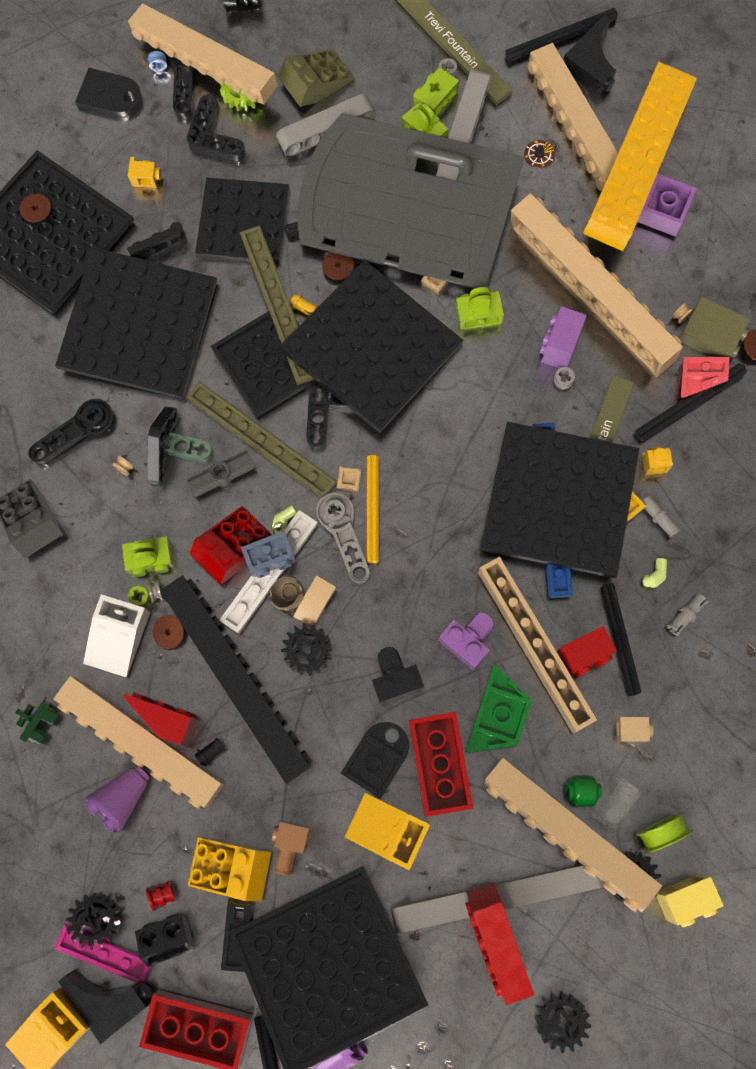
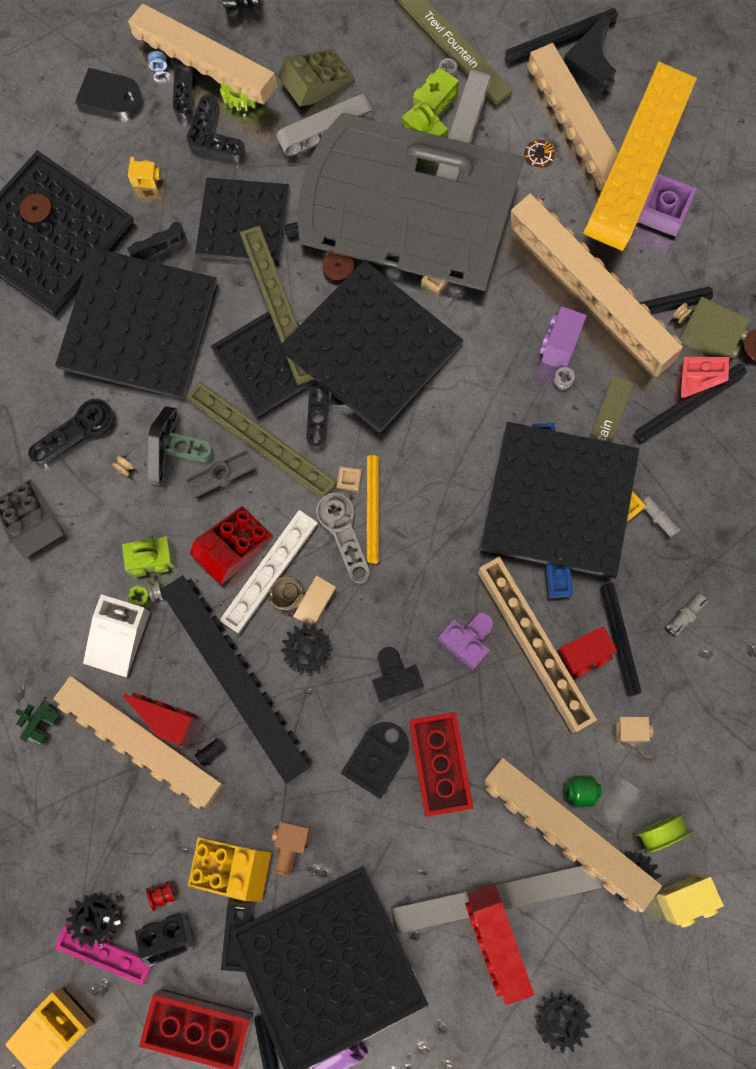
black arch [58,969,152,1044] -> none
medium lavender cone [84,765,150,833] -> none
copper piece [153,615,184,649] -> none
sand blue bracket [241,531,296,578] -> none
yellowish green arm [272,505,297,534] -> none
yellow pin [290,294,318,316] -> none
yellow slope [345,793,430,871] -> none
lime brick [455,287,504,330] -> none
green wing [466,665,532,752] -> none
yellow brick [641,446,673,475] -> none
yellowish green arm [643,558,667,588] -> none
none -> black axle [609,286,713,316]

